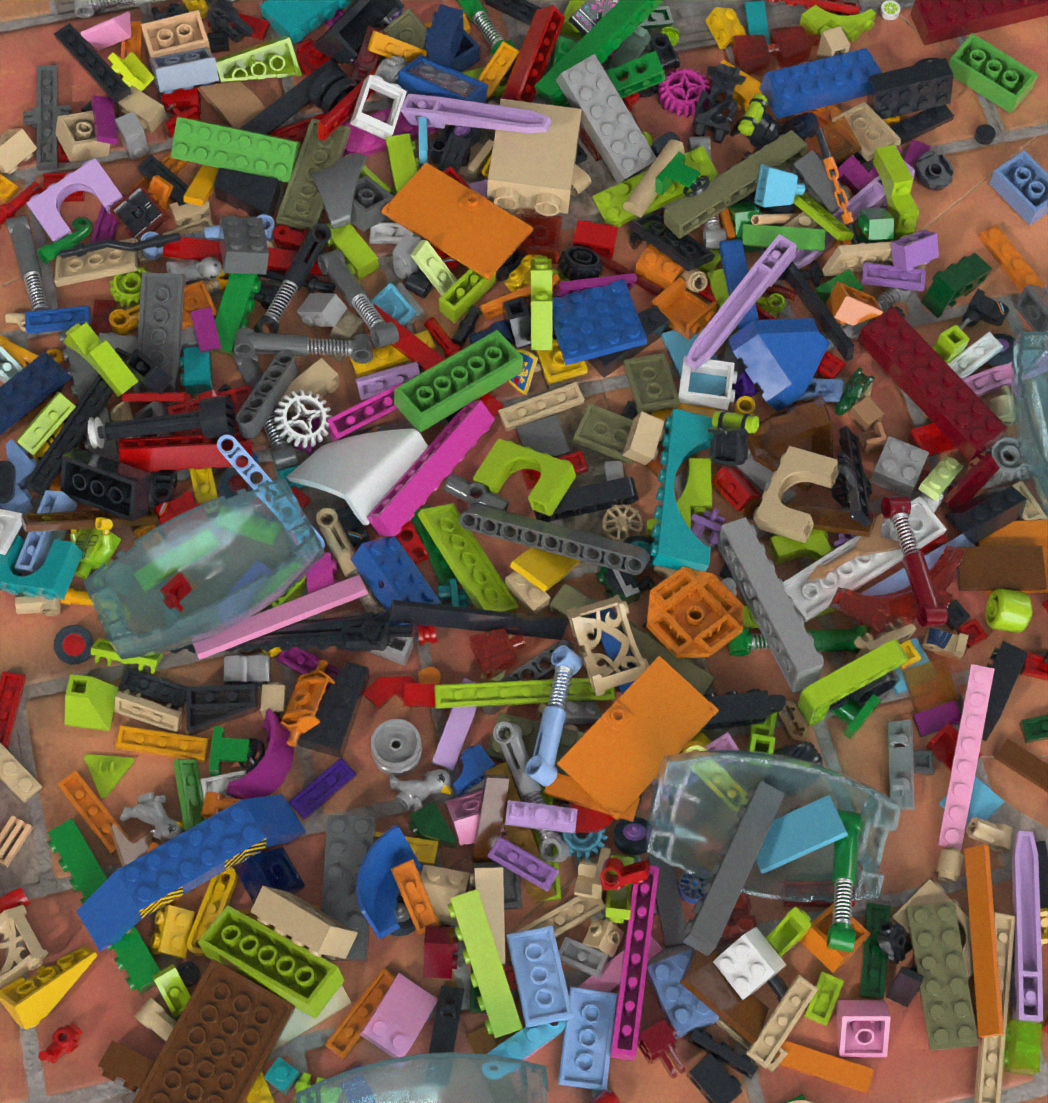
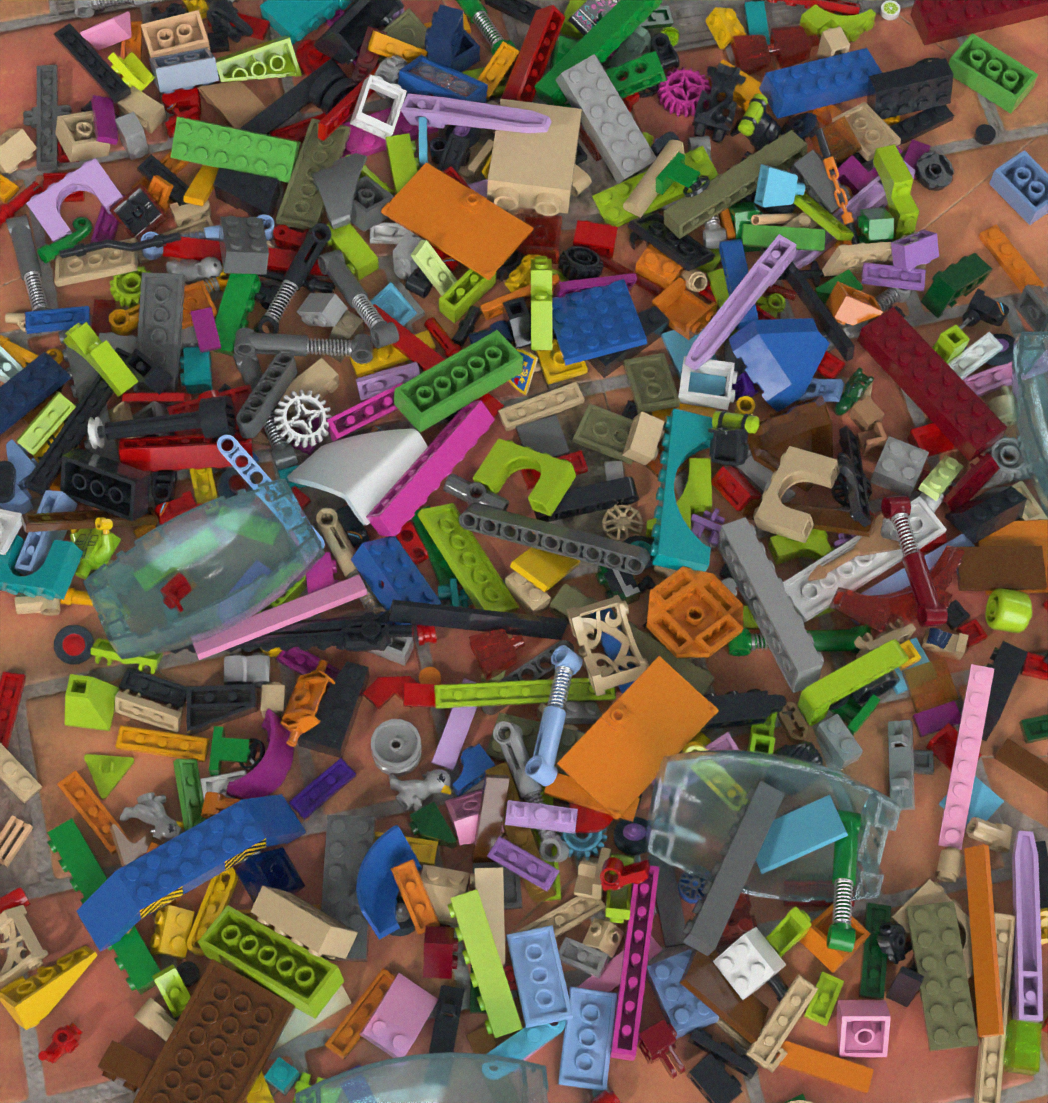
none -> light grey brick [815,714,863,770]

